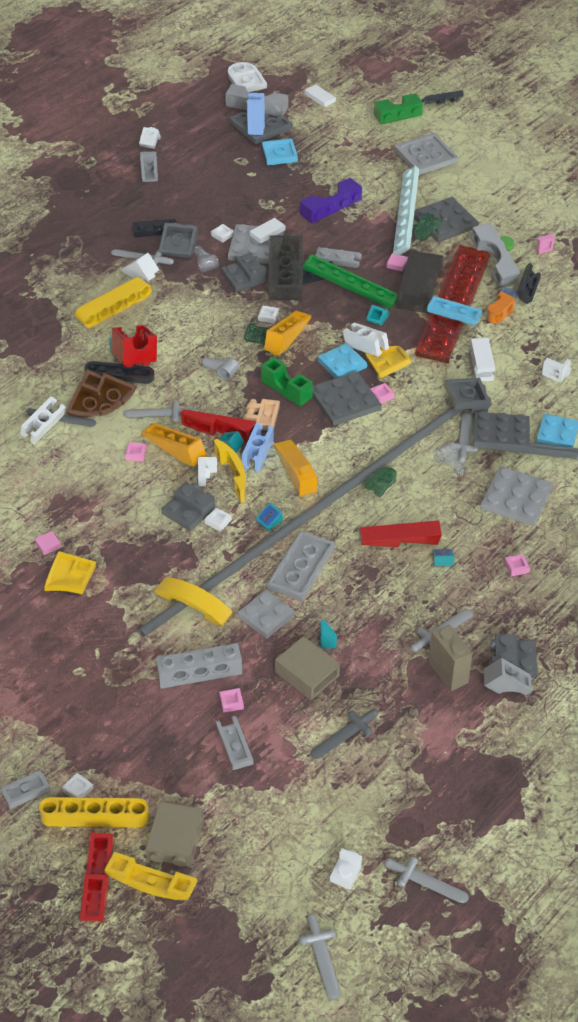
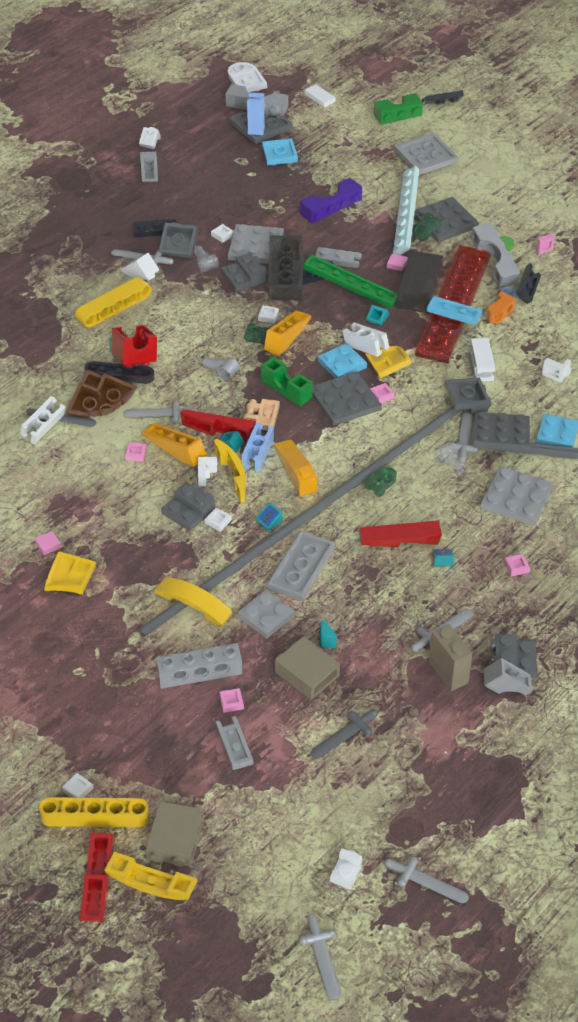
light grey plate [0,770,50,809] -> none
white tile [250,218,285,243] -> none

